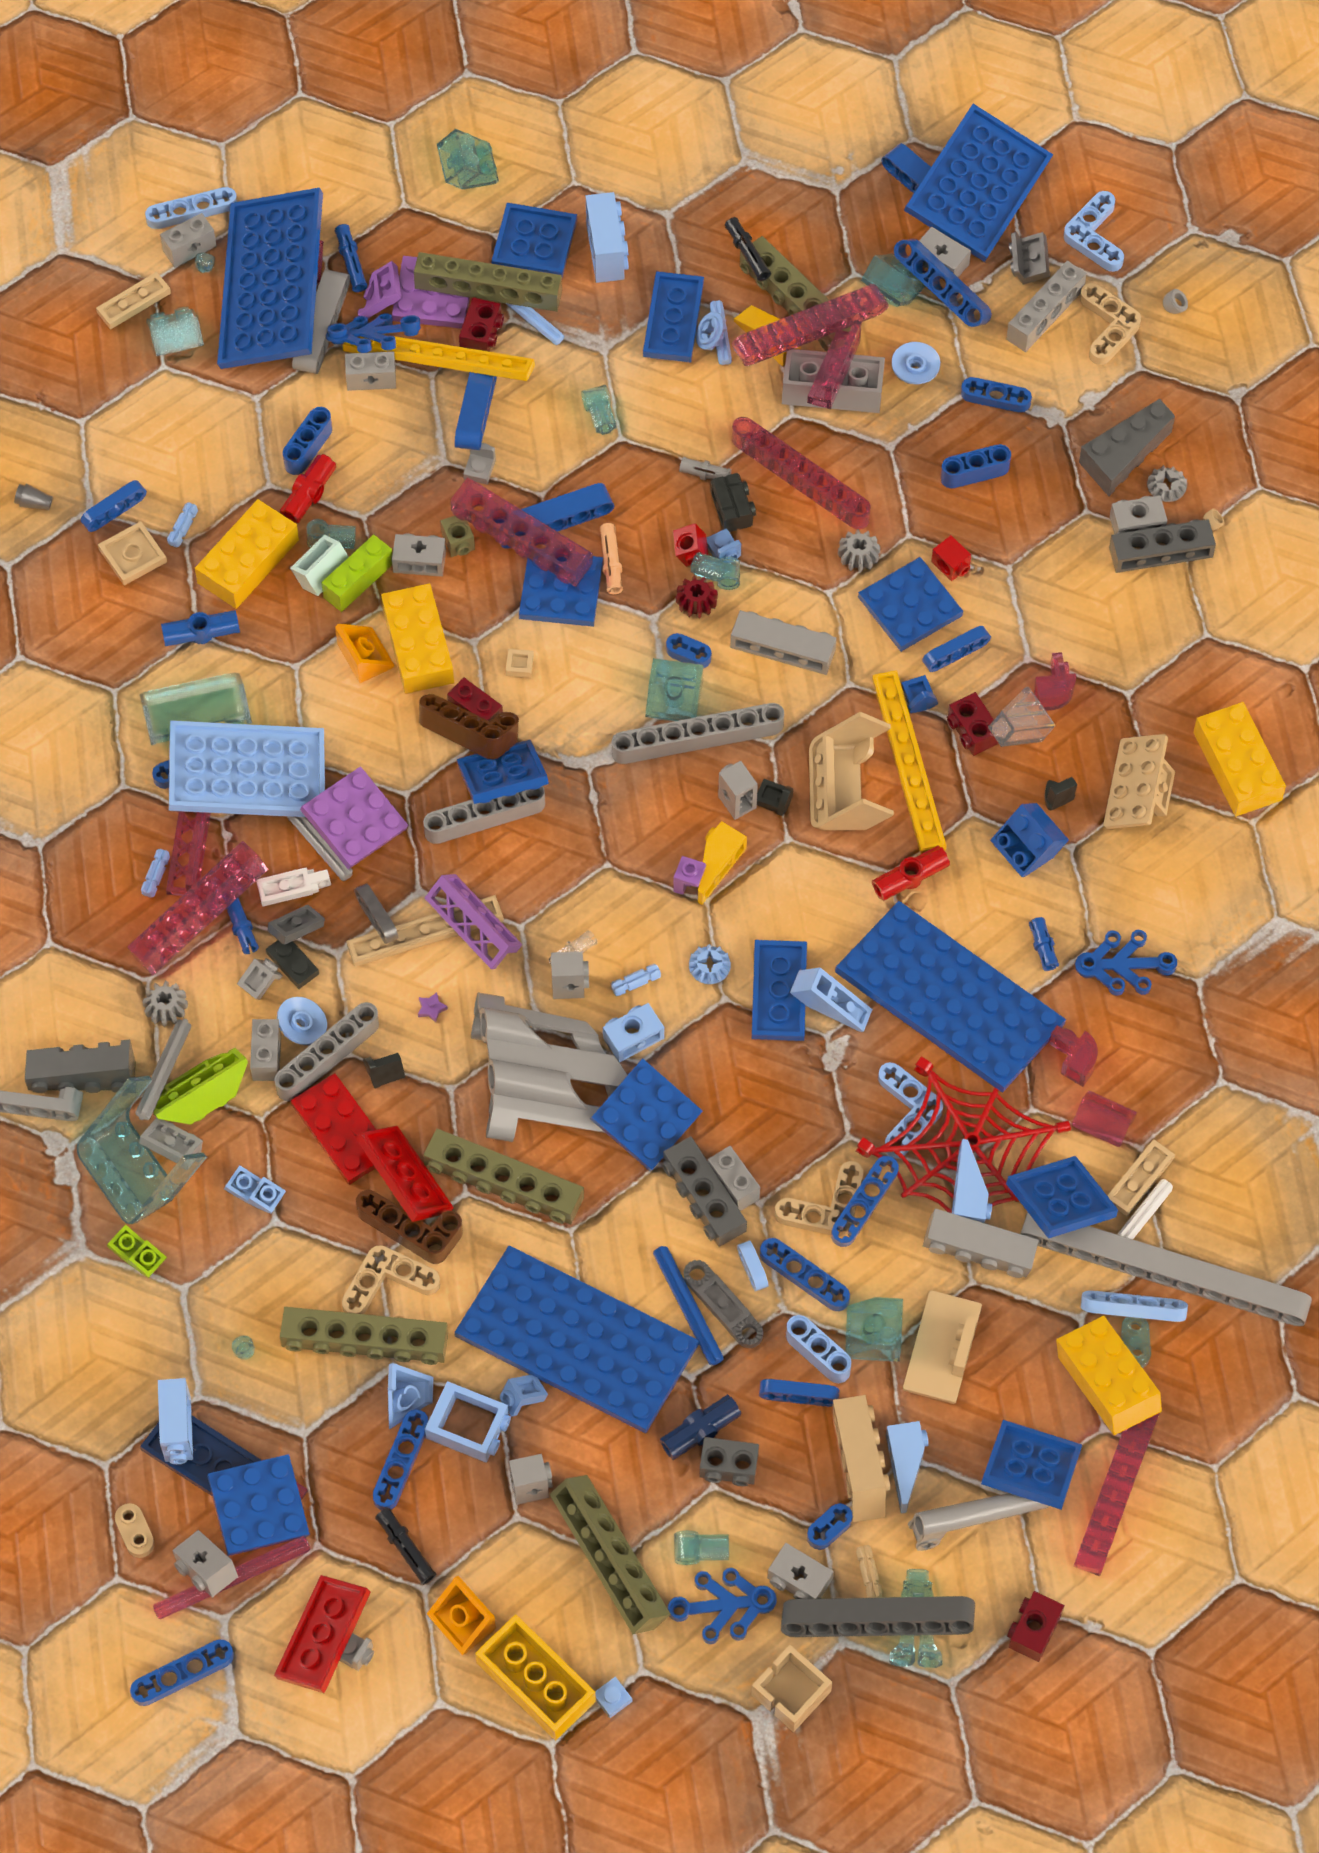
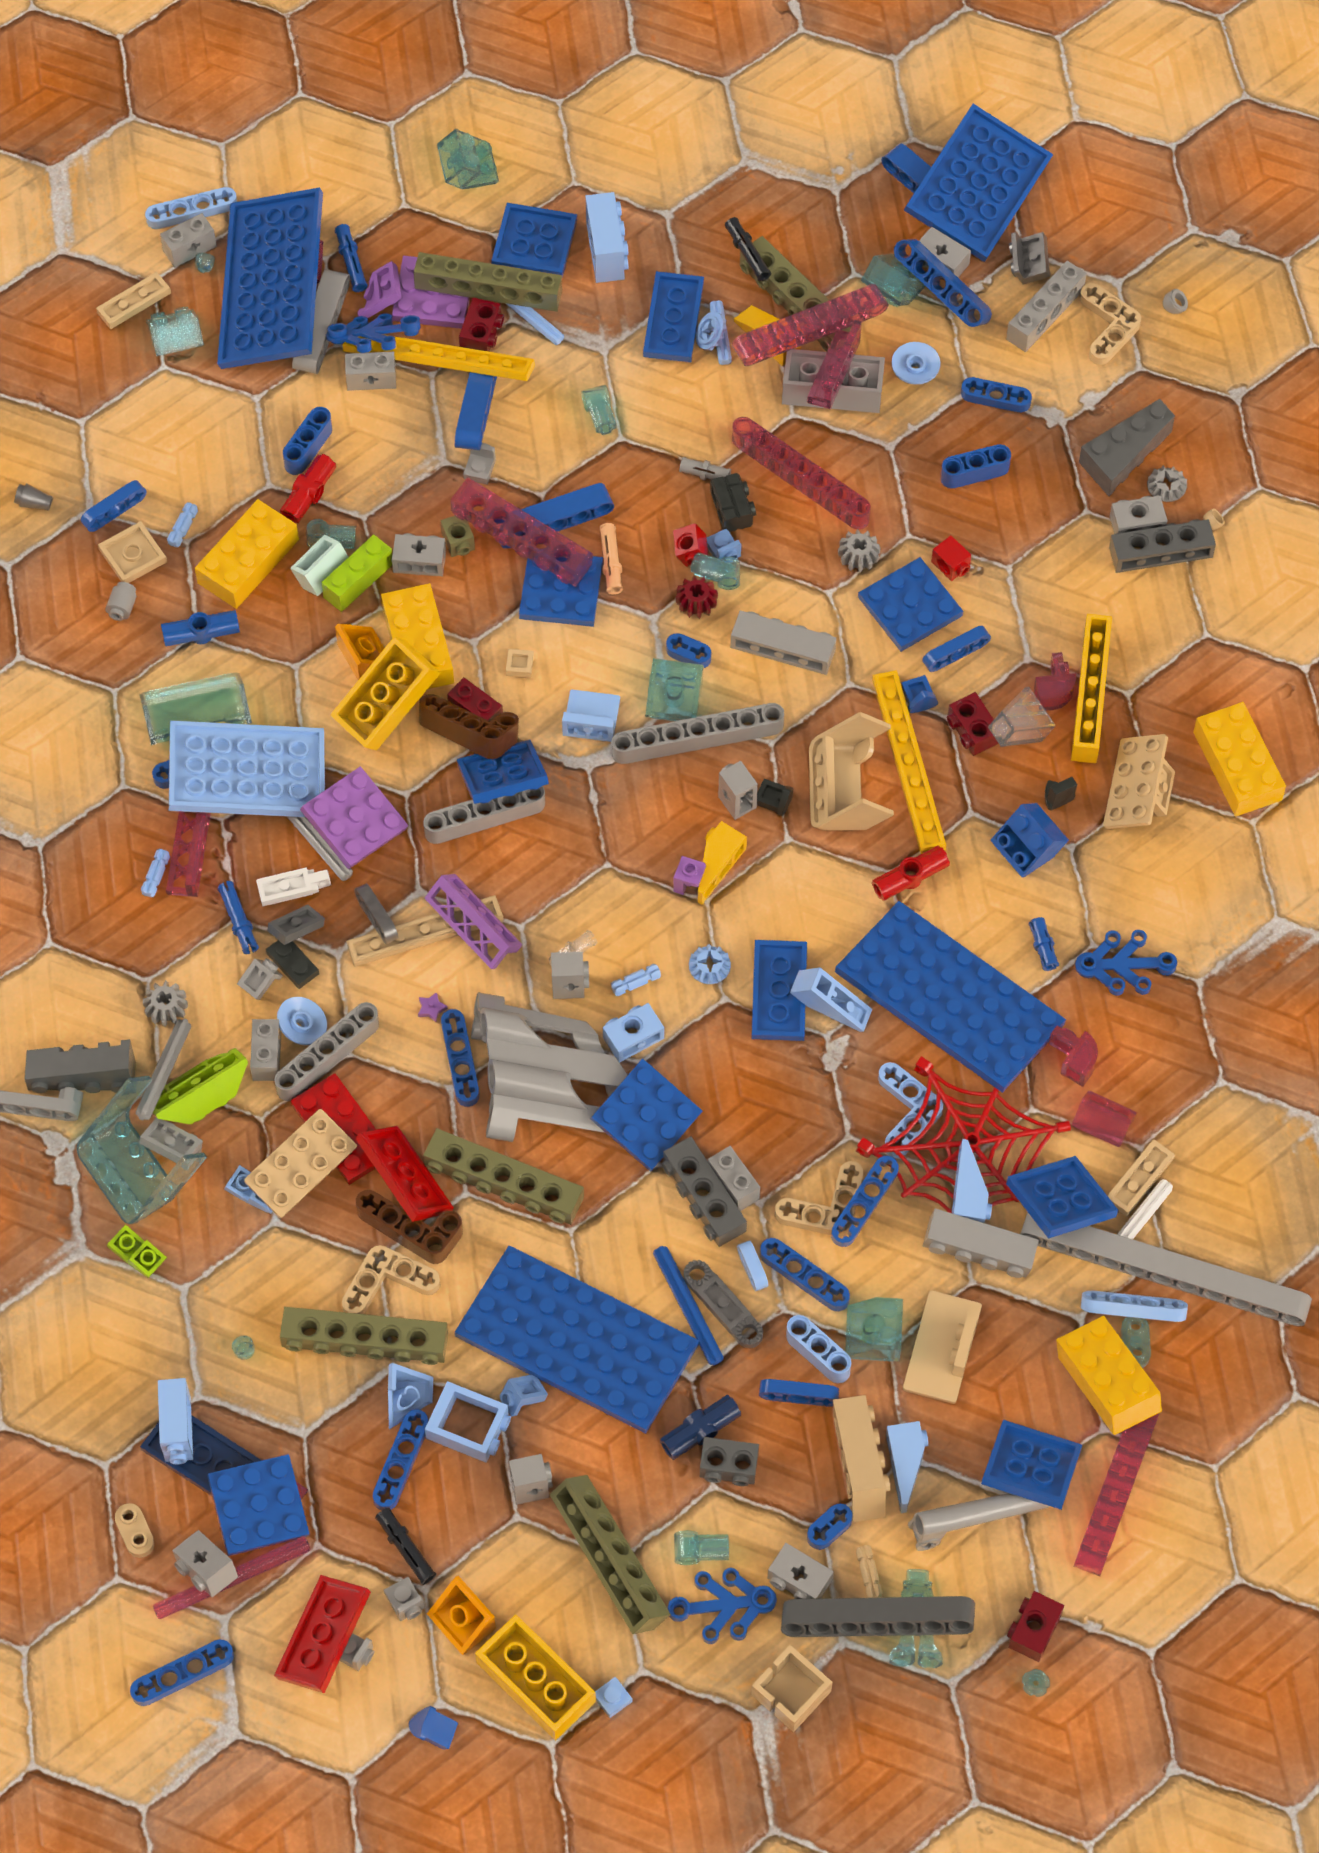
clear pink brick [127,841,268,976] -> none
pearl dark grey tile [363,1053,406,1089] -> none
light blue beam [1064,191,1124,272] -> none
none -> light grey brick [105,582,137,621]
none -> tan bracket [244,1109,357,1218]
none -> yellow brick [330,637,441,751]
none -> light grey bracket [384,1577,425,1621]
none -> blue tile [408,1706,458,1750]
none -> blue beam [441,1009,479,1107]
none -> light blue bracket [562,689,620,742]
none -> clear light blue plate [1022,1669,1050,1697]
none -> yellow brick [1071,614,1112,763]

